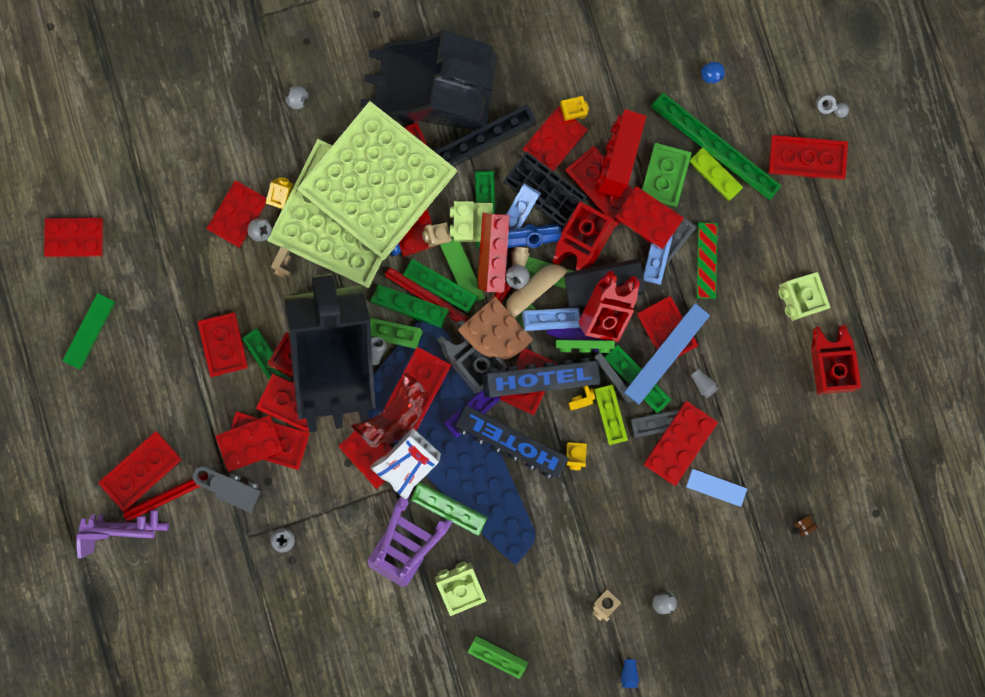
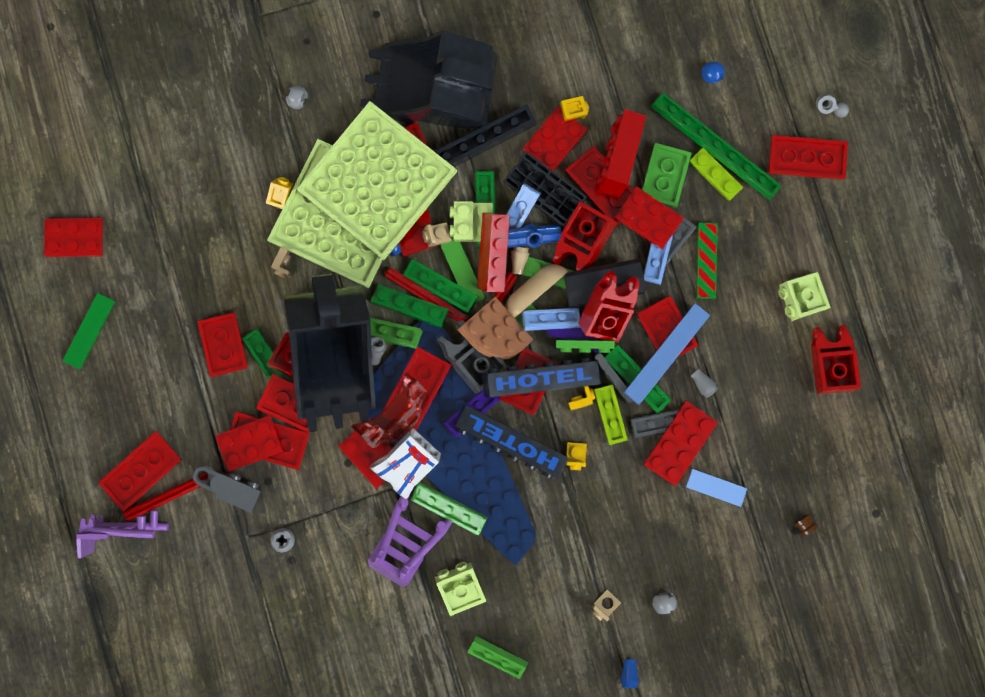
red plate [206,180,267,248] -> none
light grey piece [248,218,272,242] -> none
light grey piece [505,265,530,289] -> none

